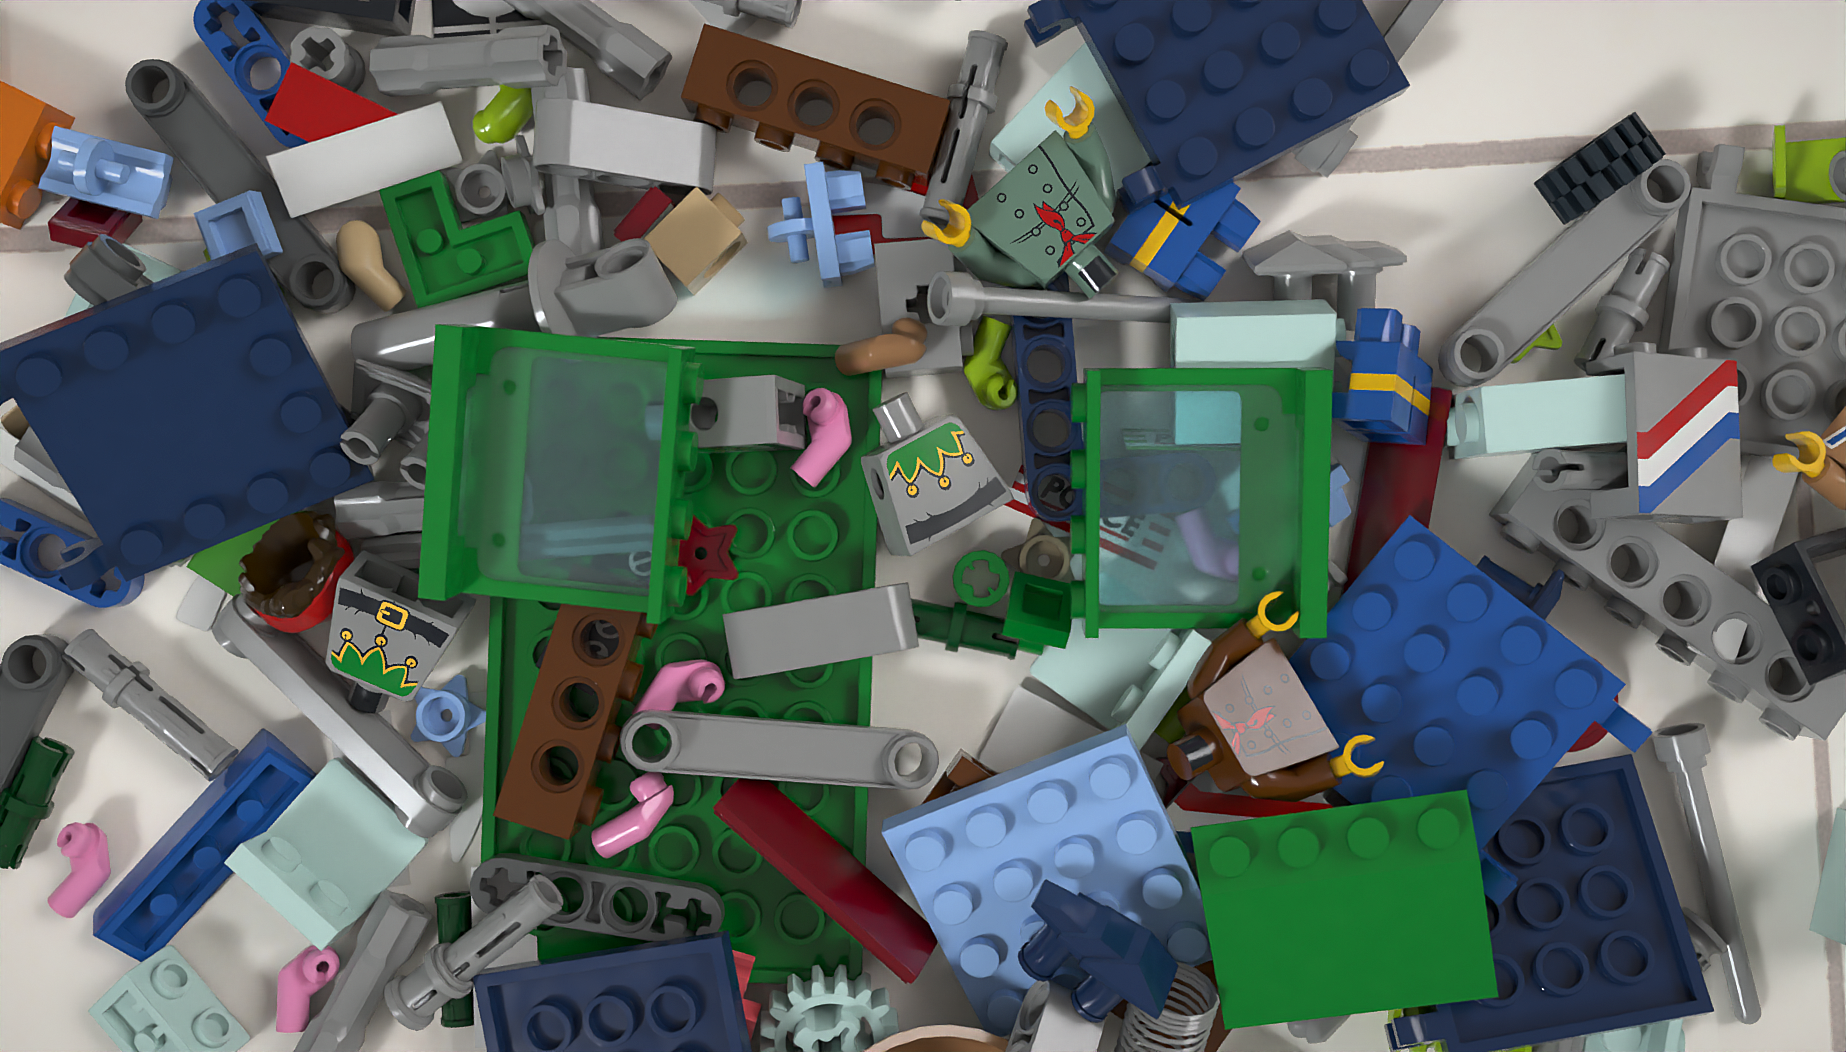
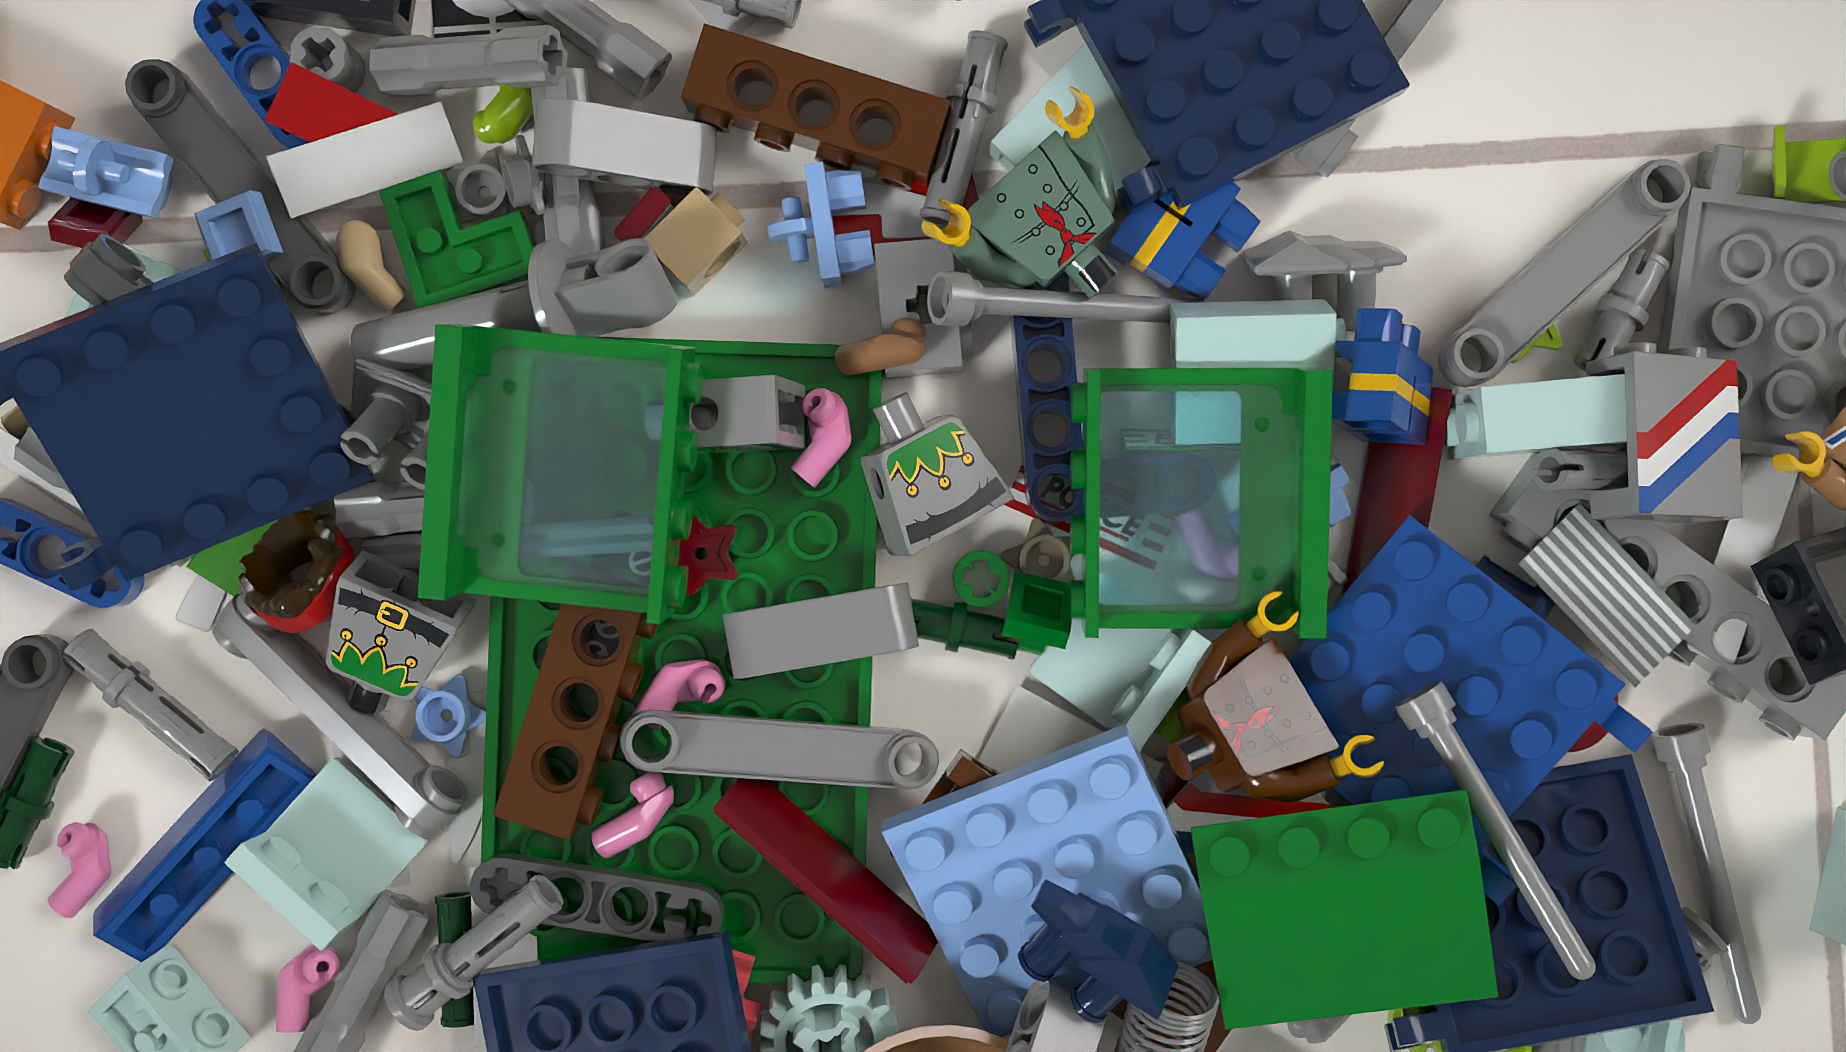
lime arm [963,315,1018,410] -> none
black bush [1533,112,1666,225] -> none
none -> light grey piece [1394,681,1596,980]
none -> light grey sticker [1518,503,1696,688]

